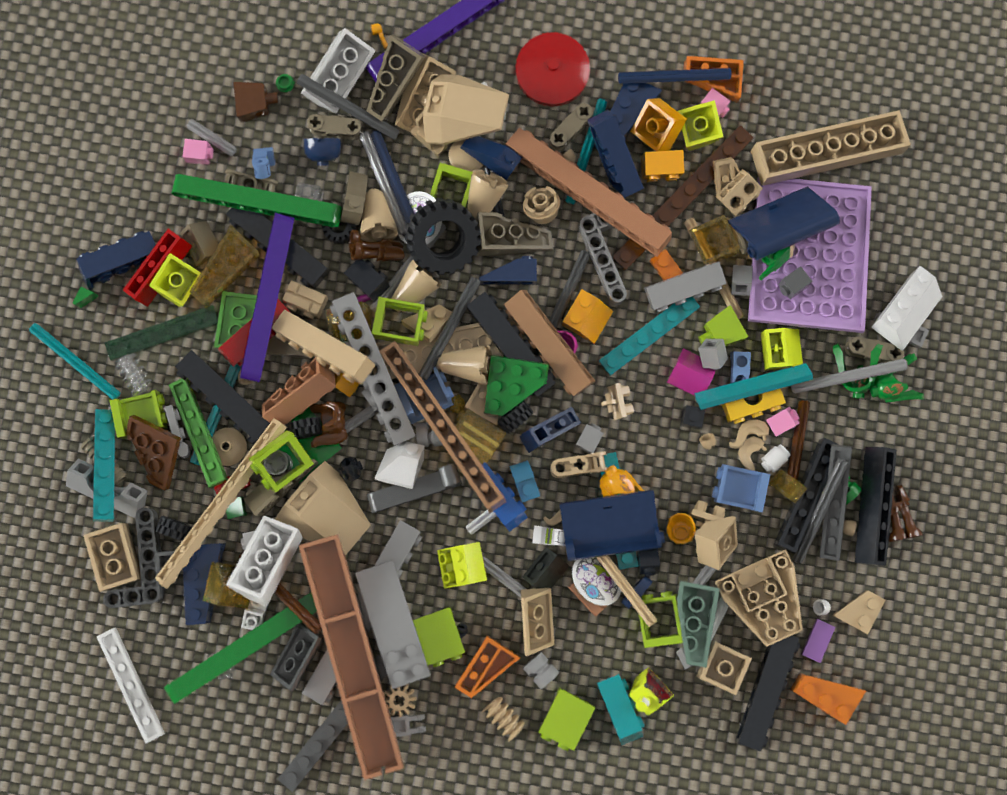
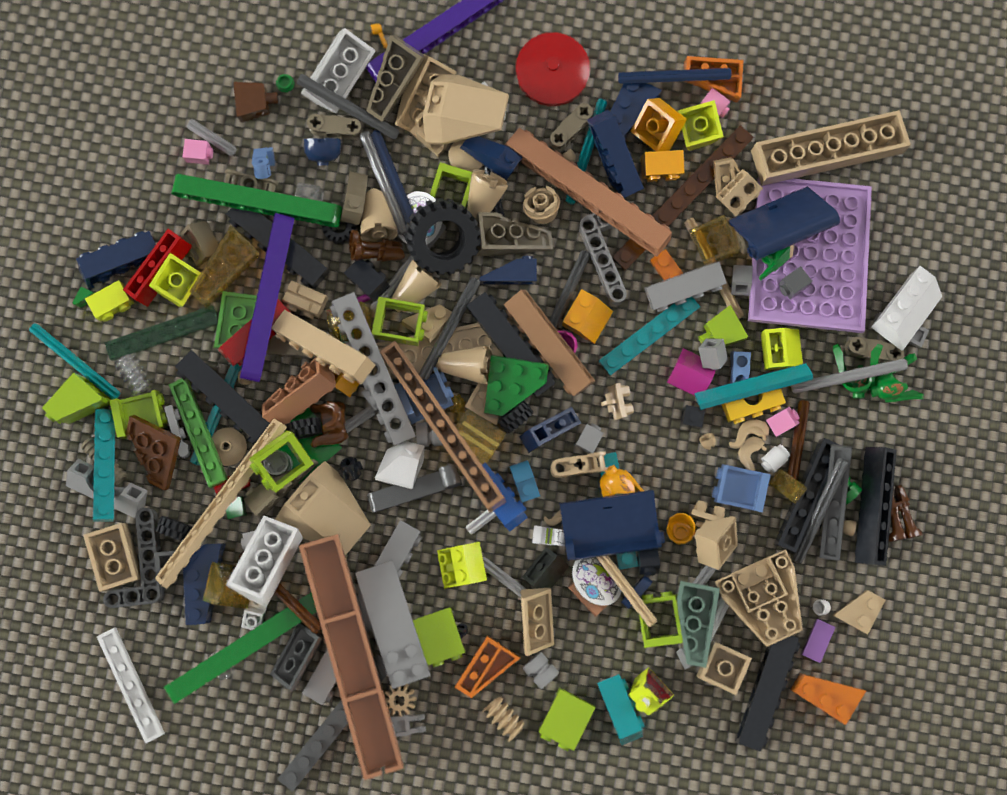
none -> lime slope [42,373,111,424]
none -> neon yellow brick [85,280,134,322]

